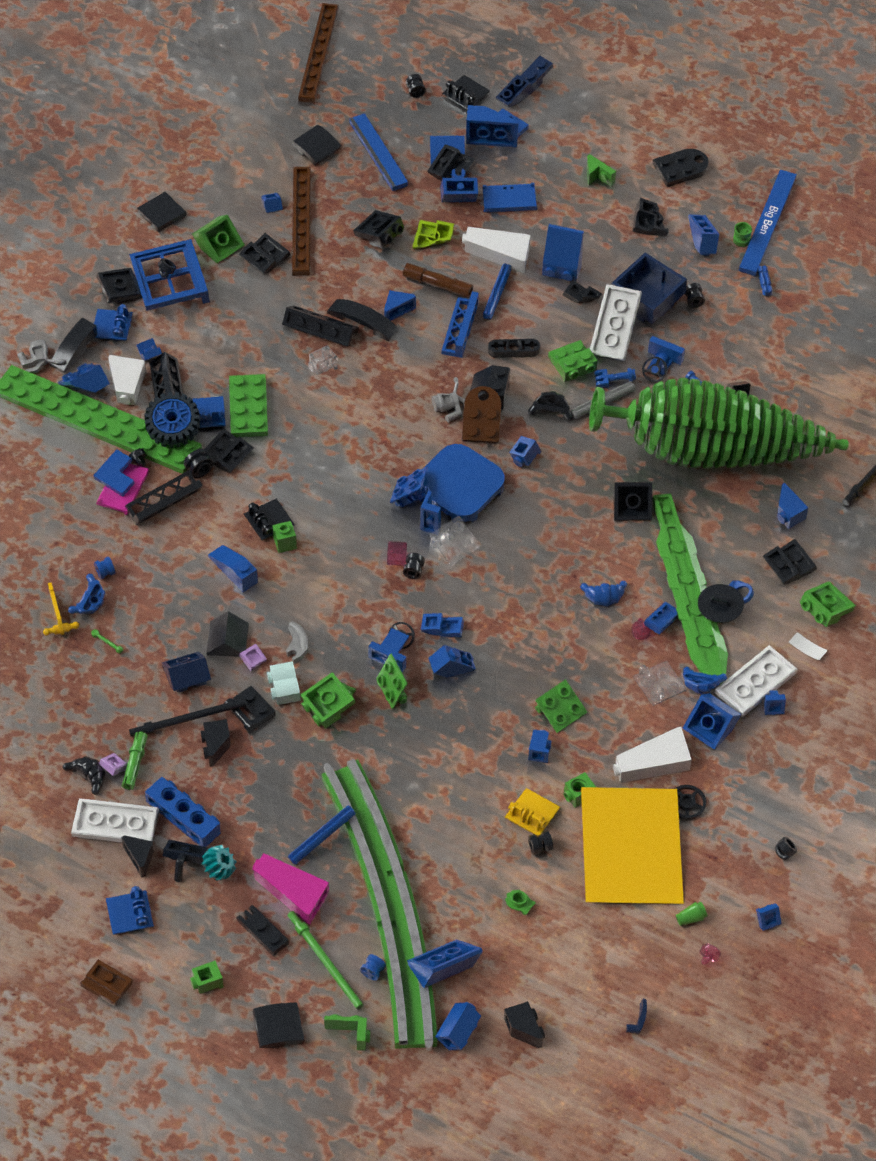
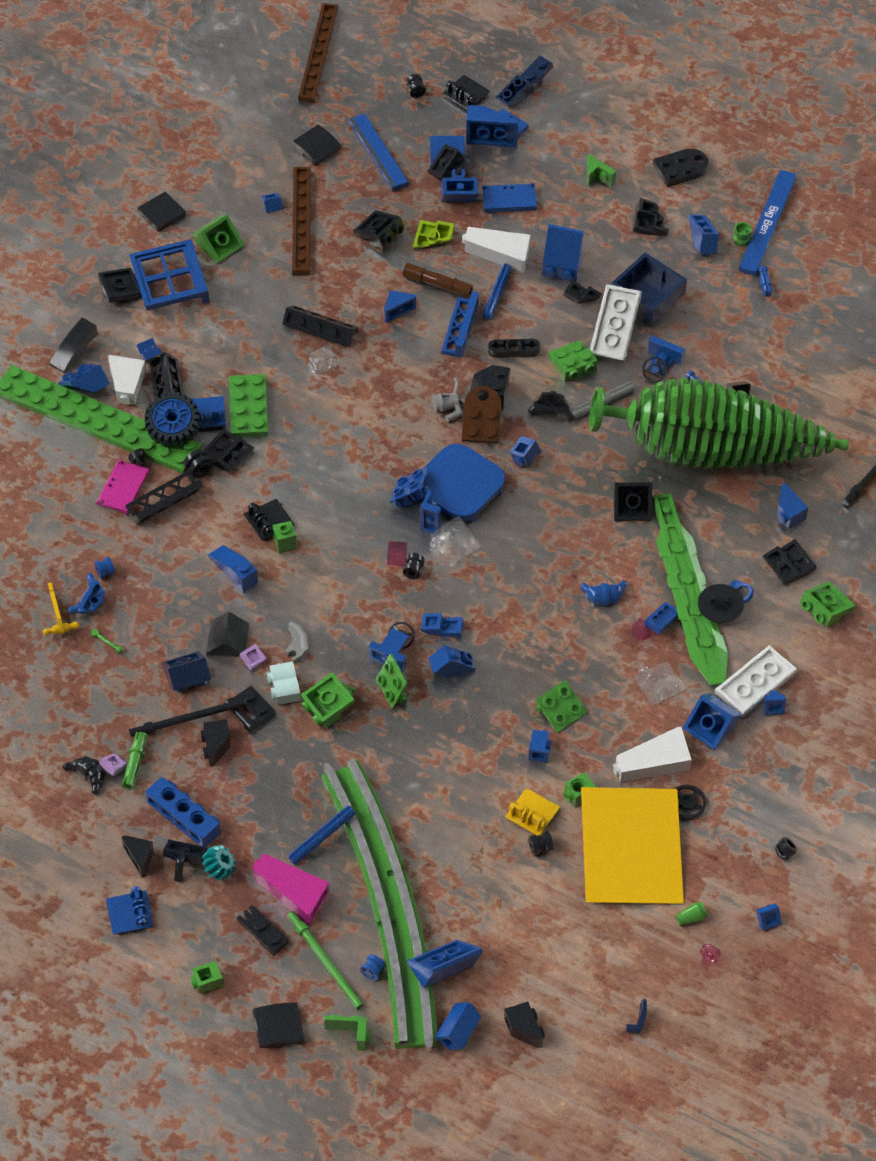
light grey piece [17,340,65,374] -> none
white plate [71,798,159,842] -> none
reddish brown plate [80,959,133,1006] -> none
blue tile [93,449,135,497] -> none
blue hinge [94,304,133,341] -> none
black tile [158,258,176,278] -> none
black slope [239,233,291,274] -> none
black slope [327,299,398,341] -> none
bright green animal [505,890,536,915] -> none
blue hinge [595,368,636,388] -> none
blue piece [683,667,727,694] -> none
black wheel [685,283,705,308] -> none
white sticker [789,632,827,660] -> none

